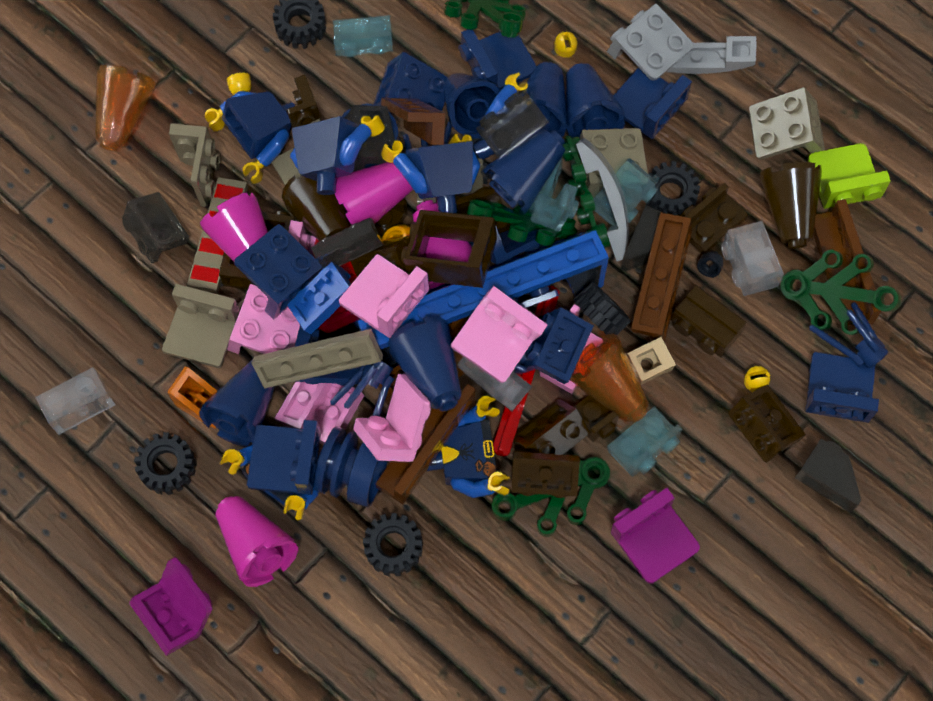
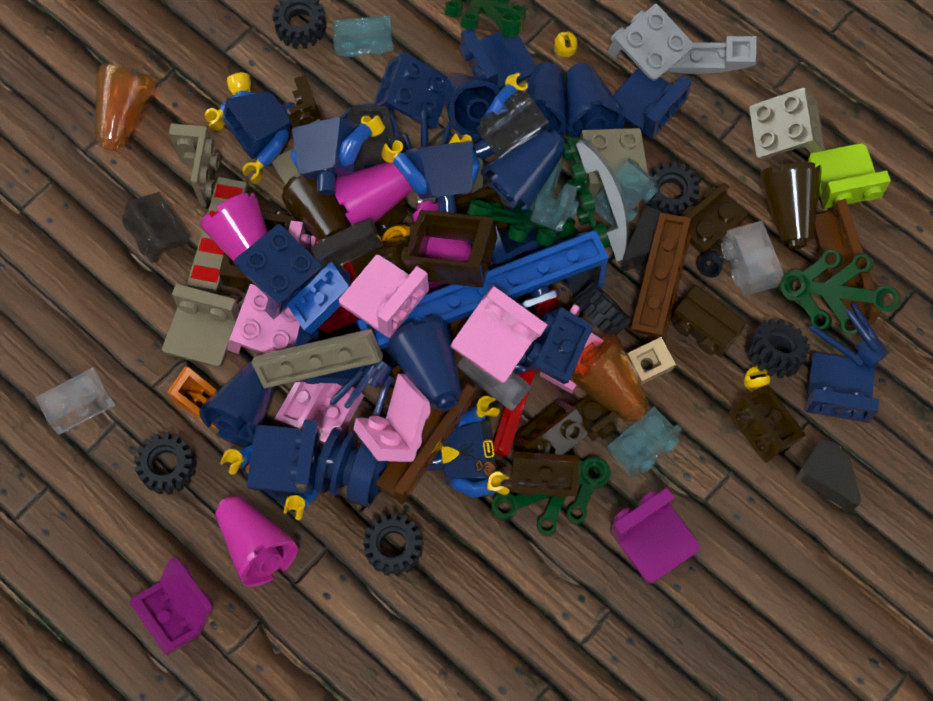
reddish brown fence [381,98,445,145] -> none
none -> black tyre [747,318,810,378]

